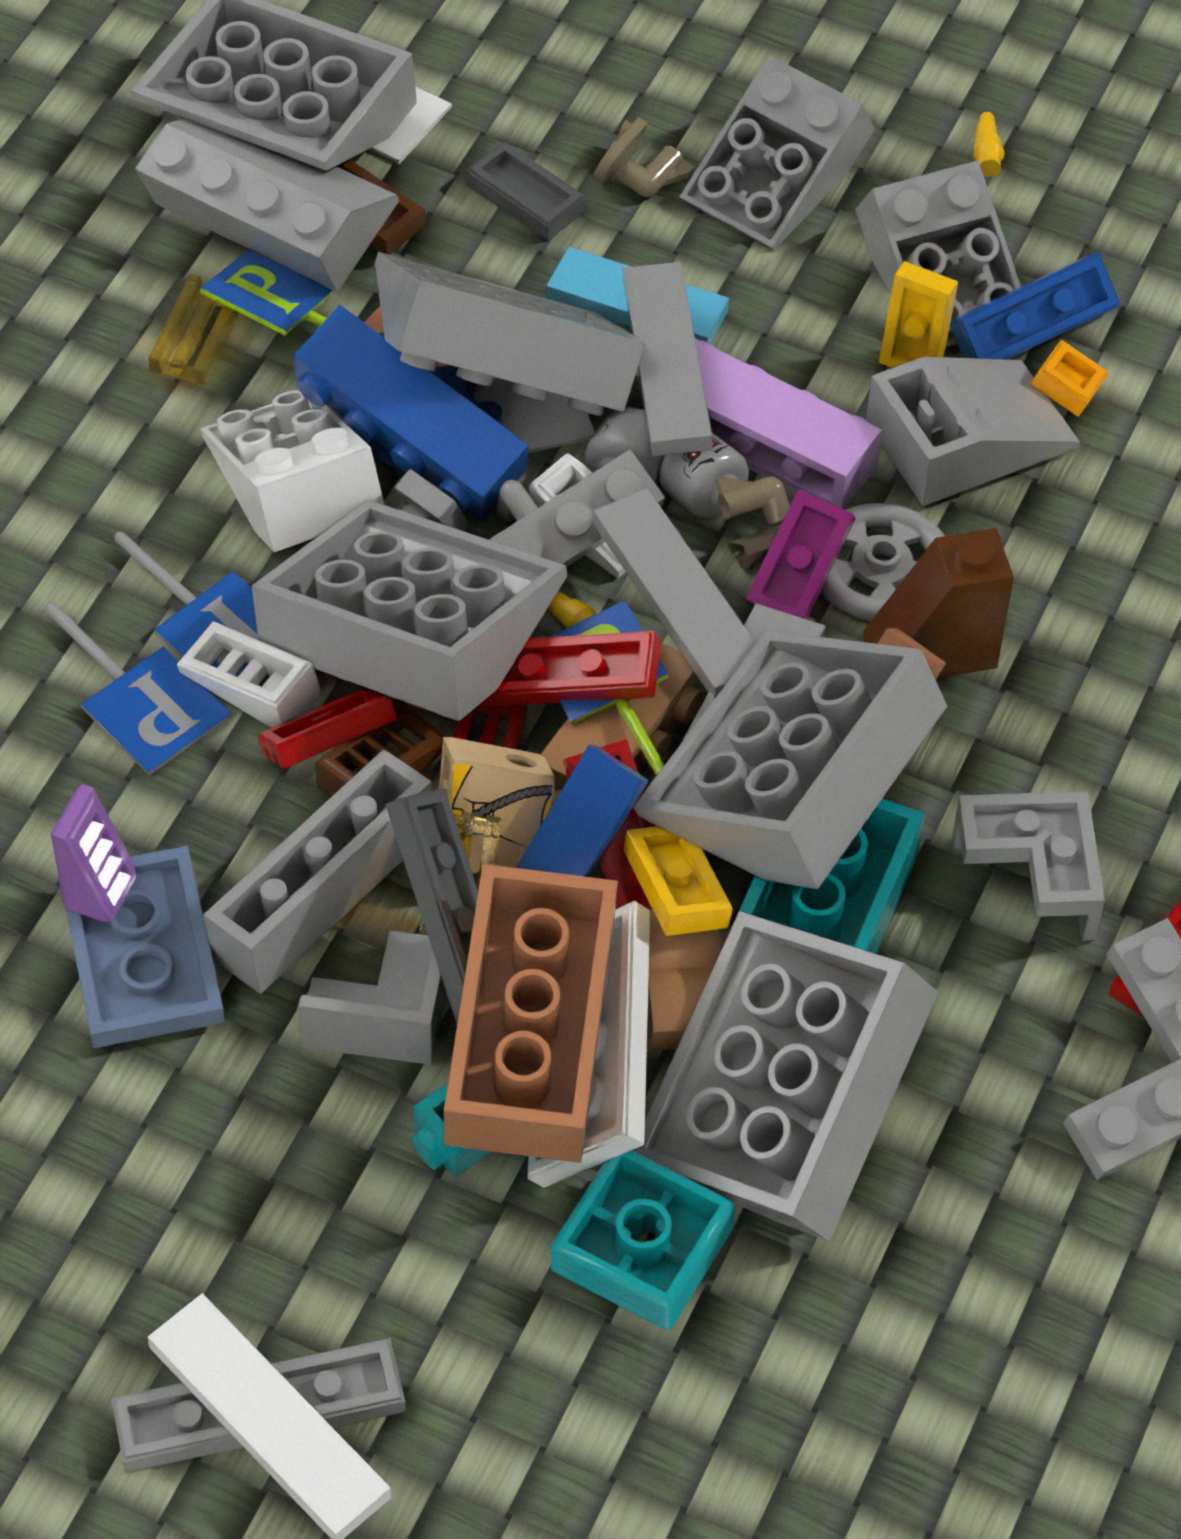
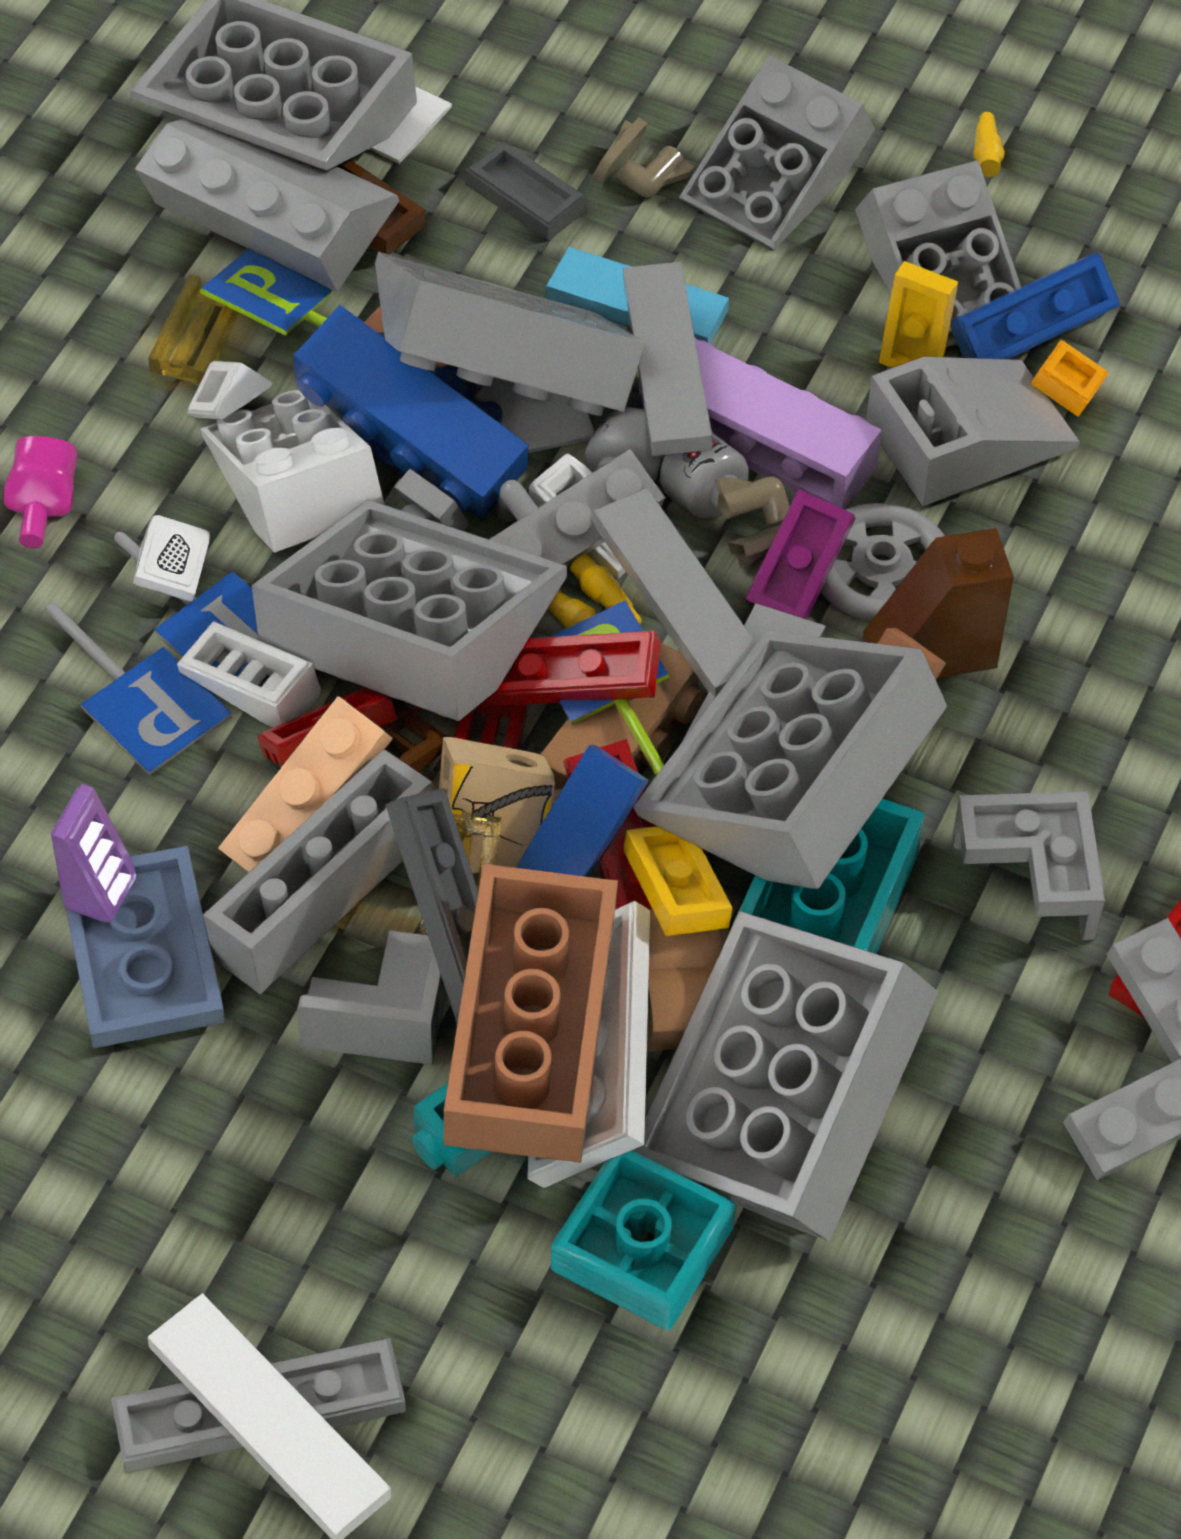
none -> dark pink piece [4,436,78,548]
none -> white slope [133,515,210,601]
none -> white slope [187,361,272,420]
none -> light nougat plate [218,696,393,873]
none -> yellow piece [570,554,642,625]

